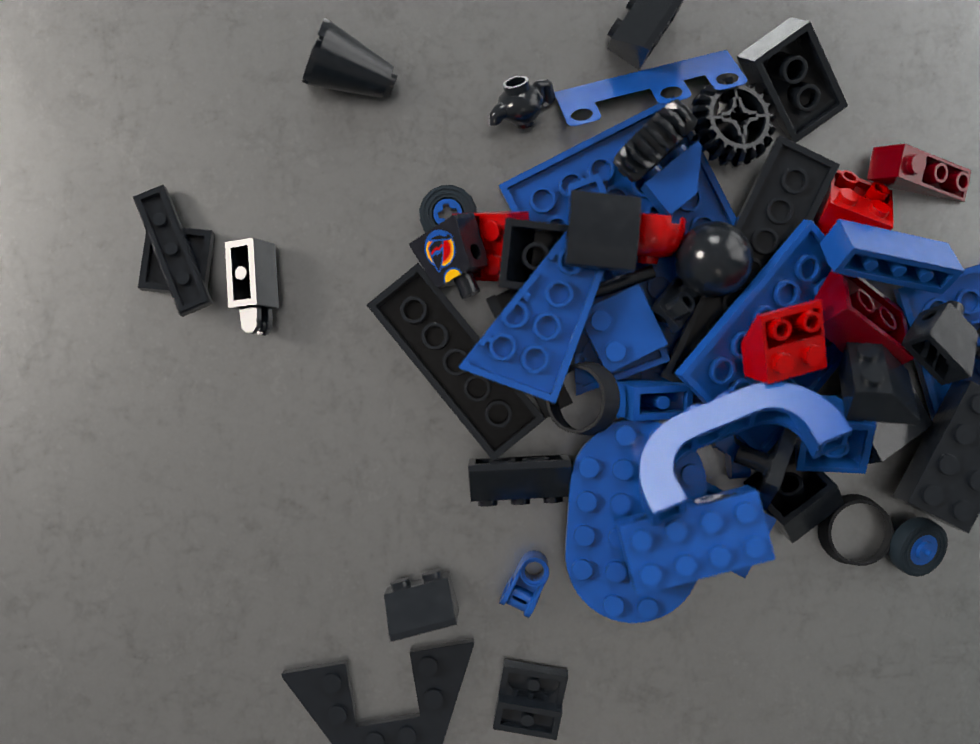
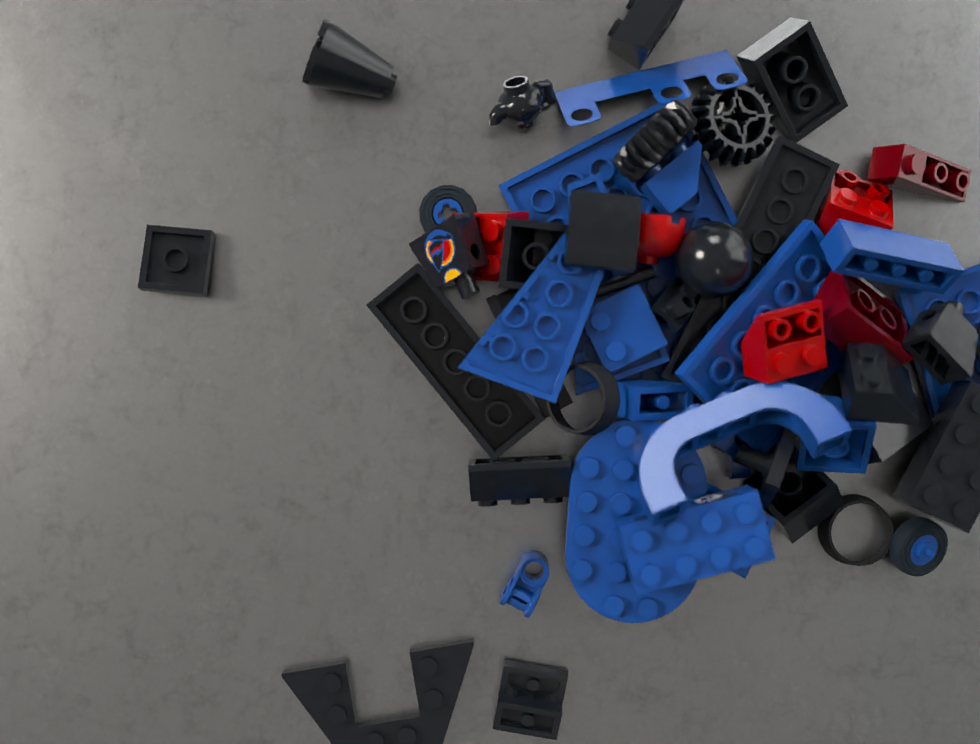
black tile [133,185,213,317] -> none
black hinge [225,238,279,336] -> none
black slope [384,569,459,642] -> none

